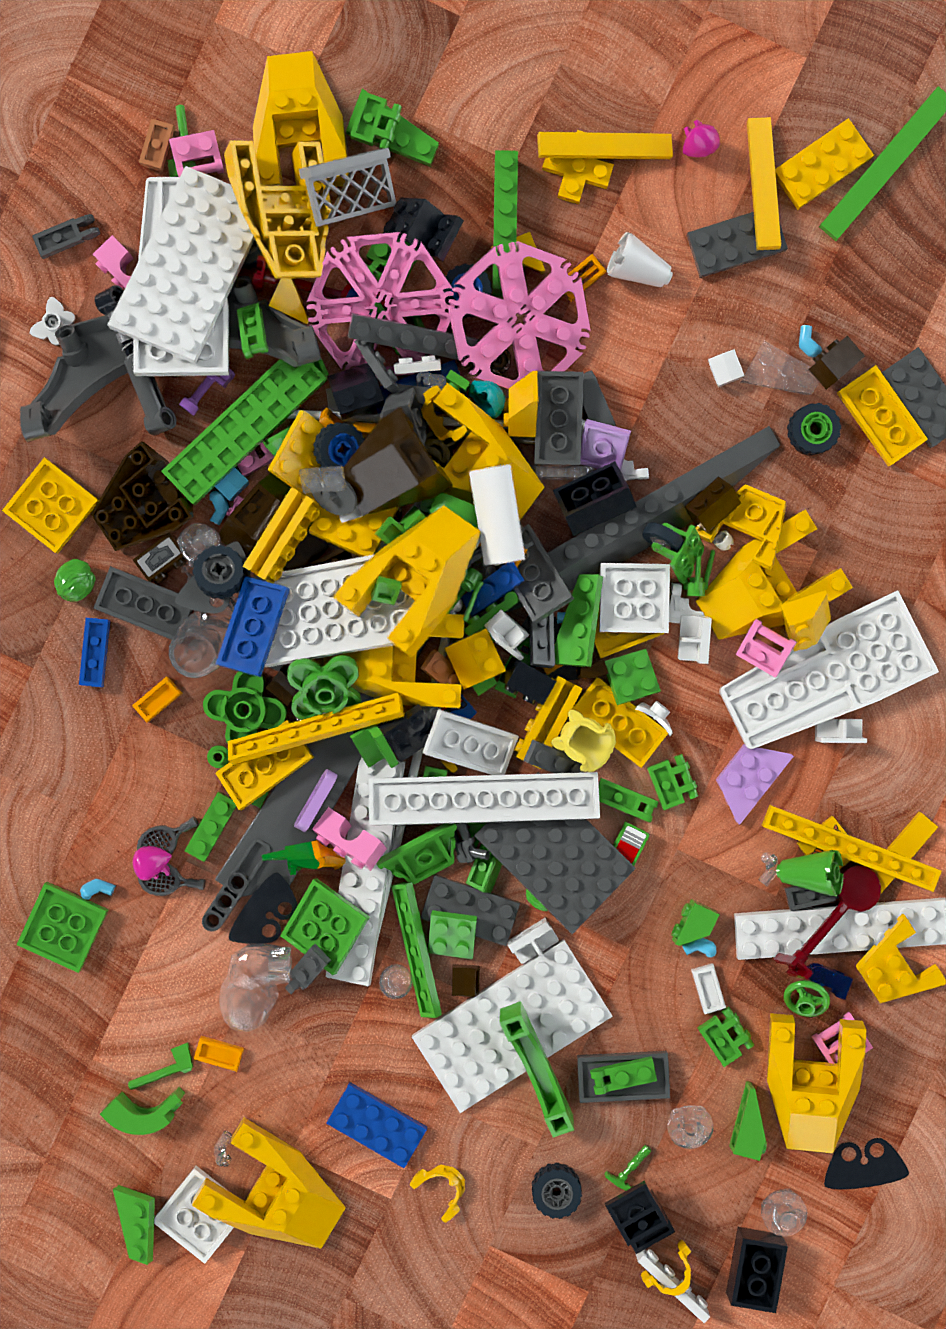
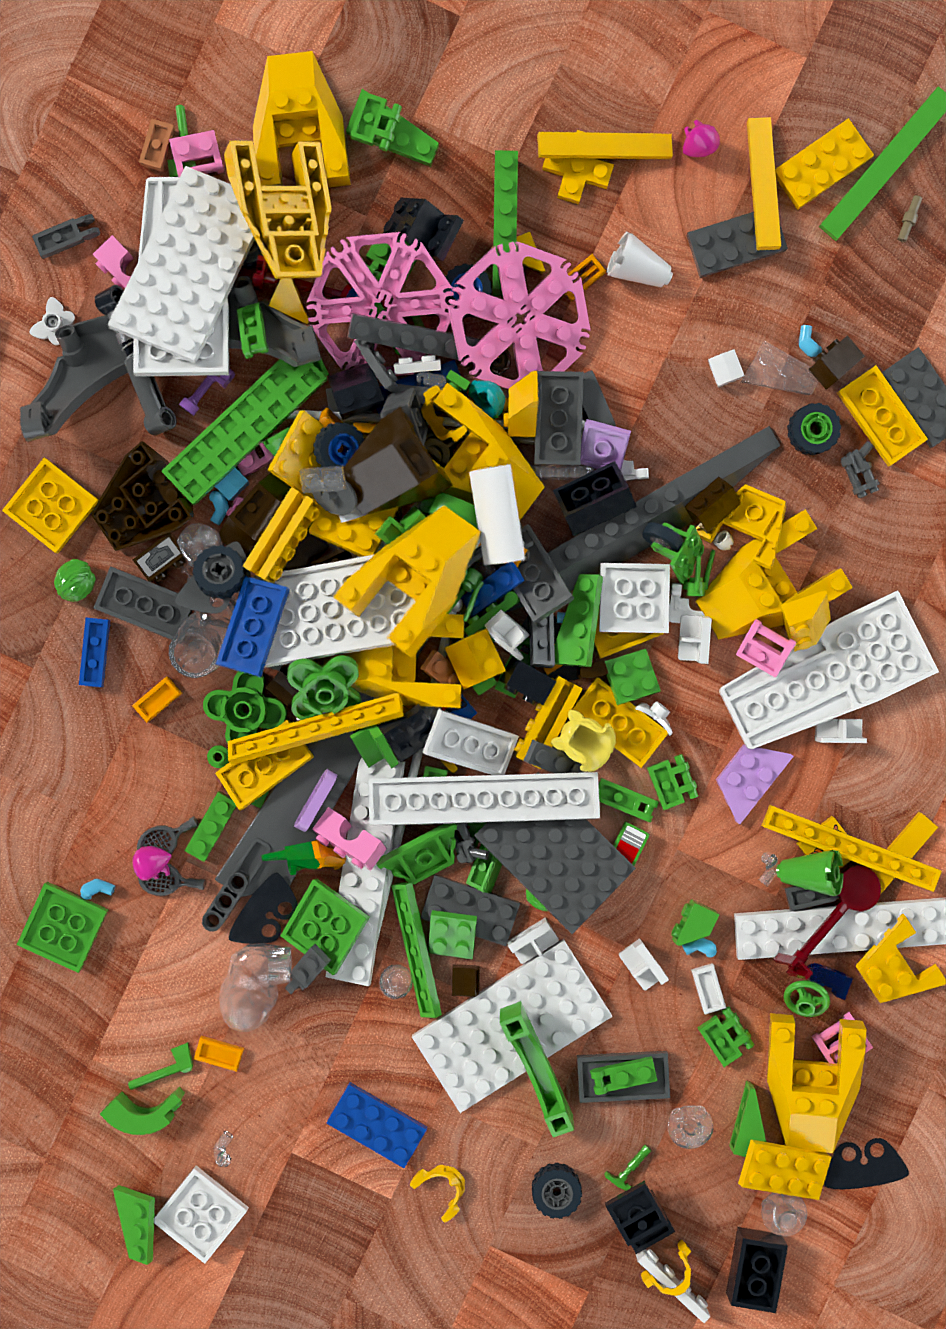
yellow wedge [192,1117,346,1249] -> none
light grey fence [299,148,396,227] -> none
bright green plate [371,576,402,605] -> none
none -> white panel [619,938,669,990]
none -> yellow plate [738,1140,831,1200]
none -> dark grey piece [840,441,880,498]
none -> dark tan bar [897,195,923,242]

